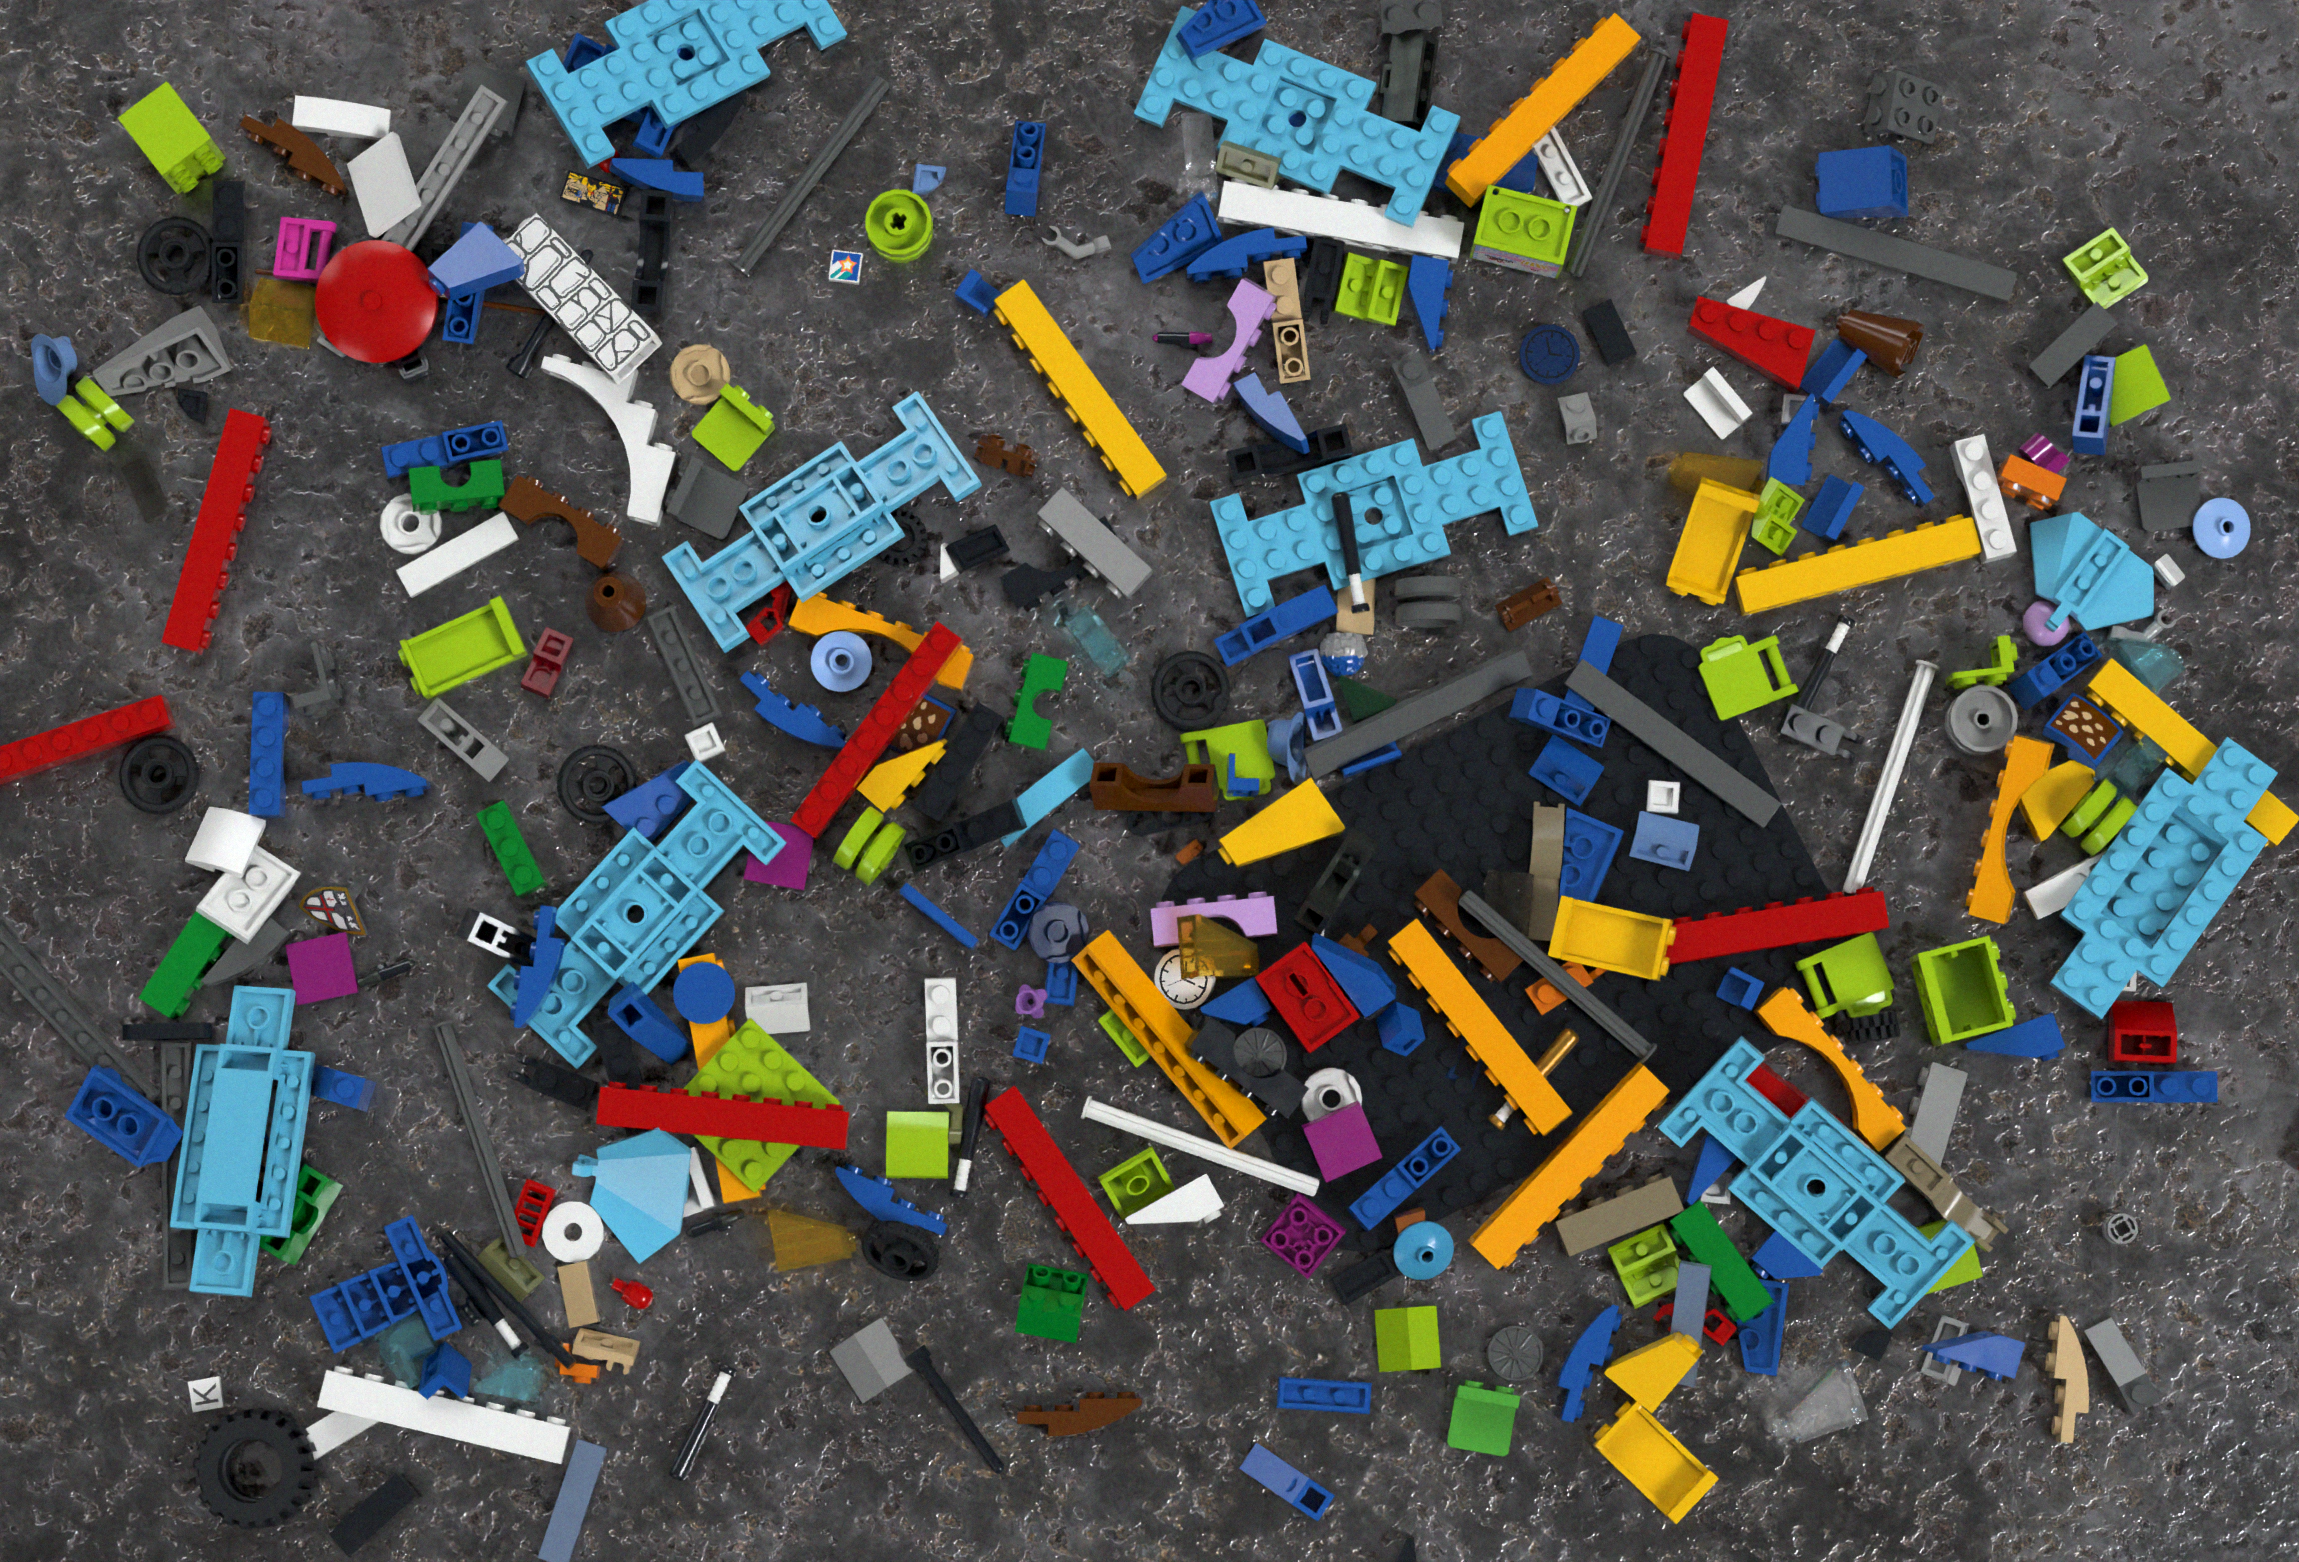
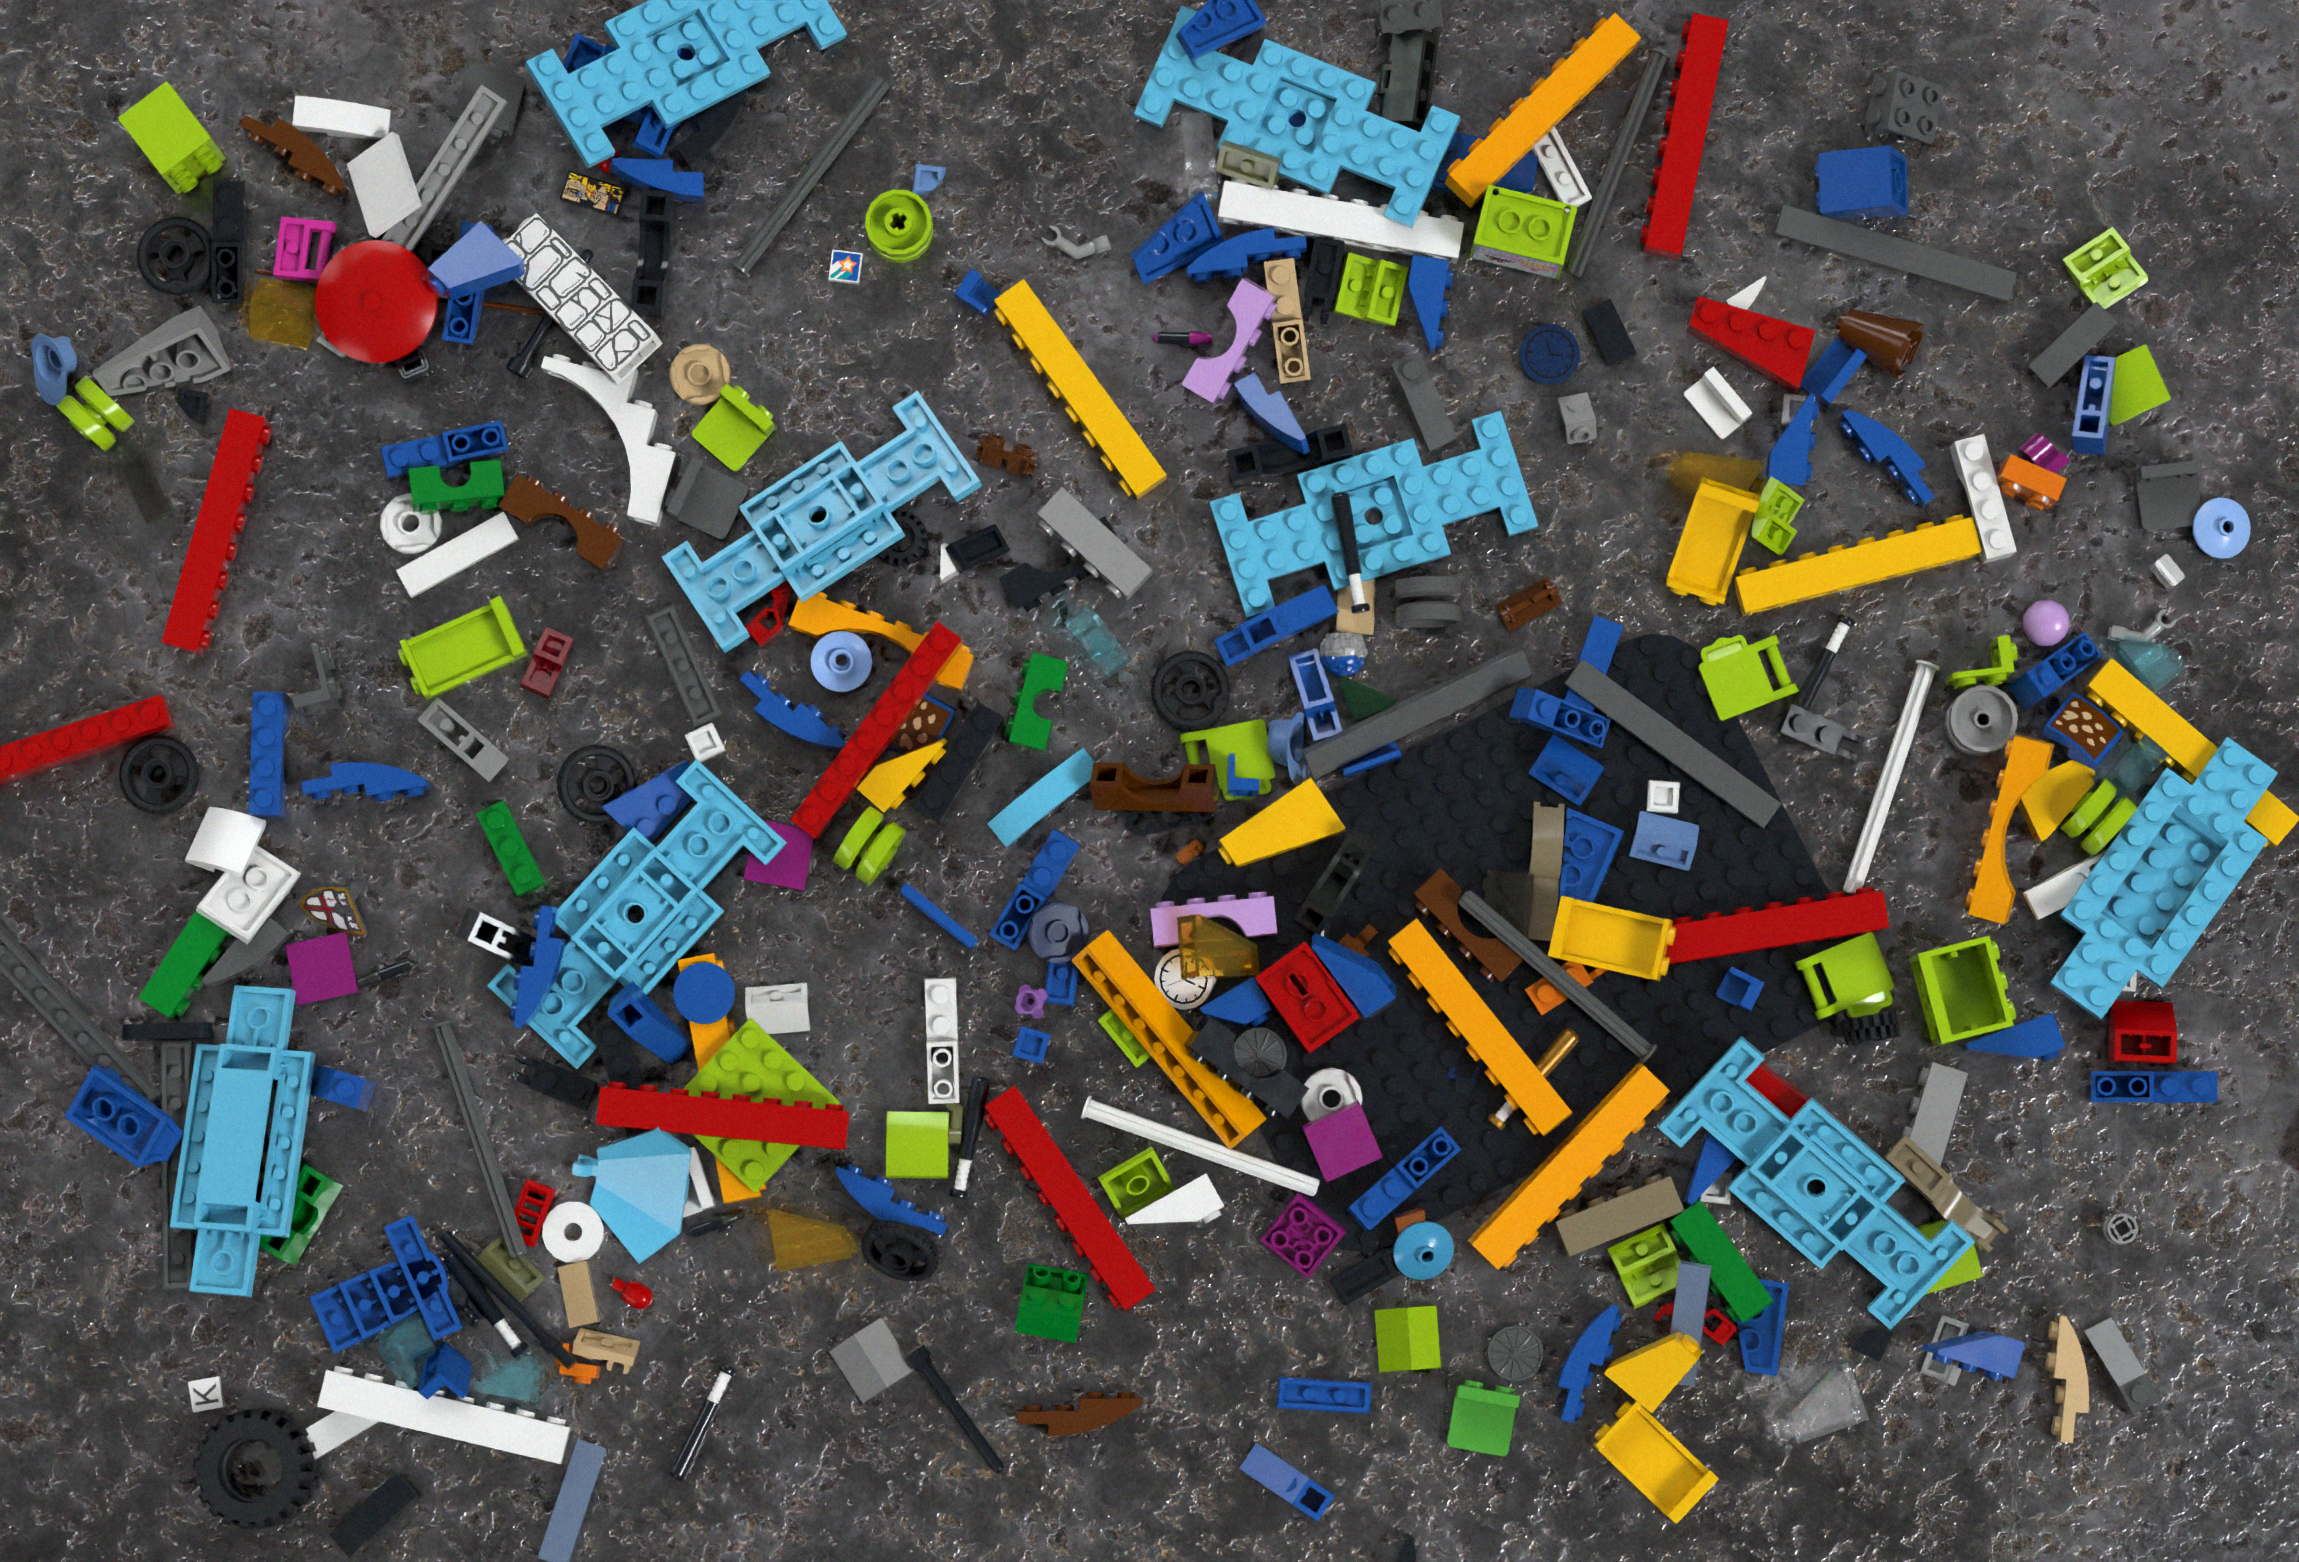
reddish brown cone [585,571,646,632] -> none
black slope [904,799,1027,873] -> none
blue slope [1005,120,1046,217] -> none
blue panel [1376,1001,1426,1057] -> none
blue slope [1749,1230,1823,1280] -> none
light orange arch [1753,987,1906,1152] -> none
blue panel [1801,474,1865,544] -> none
medium azure panel [2029,512,2154,633] -> none

